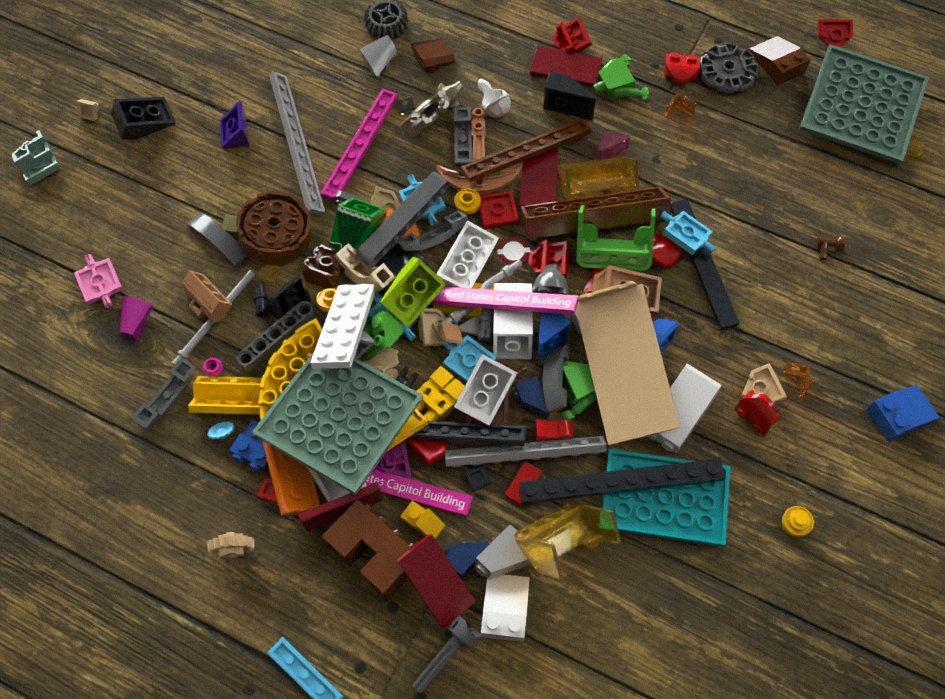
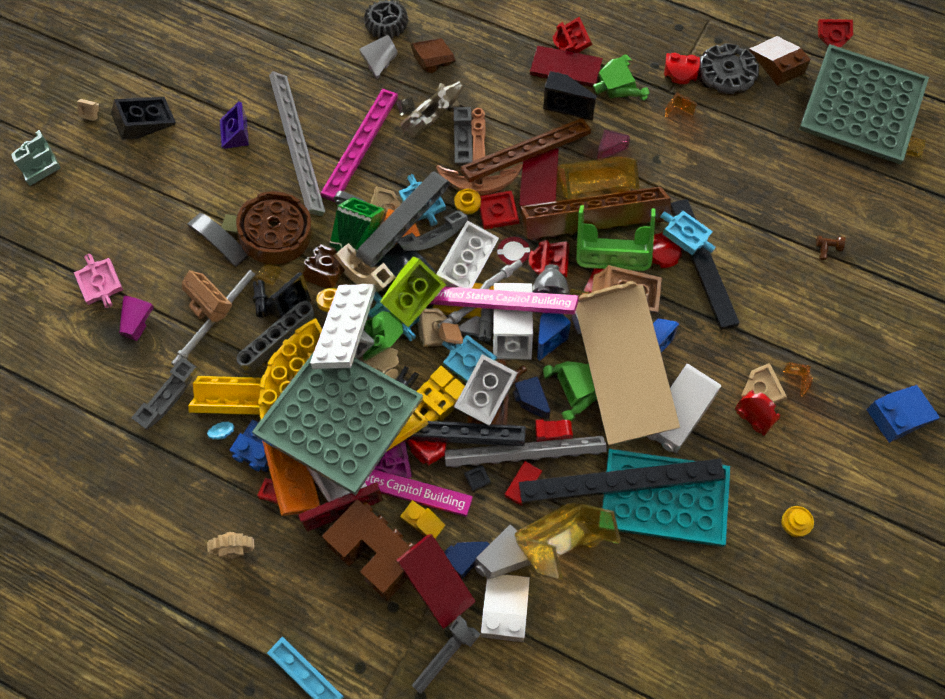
dark pink plate [203,358,223,377] -> none
white piece [478,79,511,118] -> none
dark grey slope [543,343,569,414] -> none

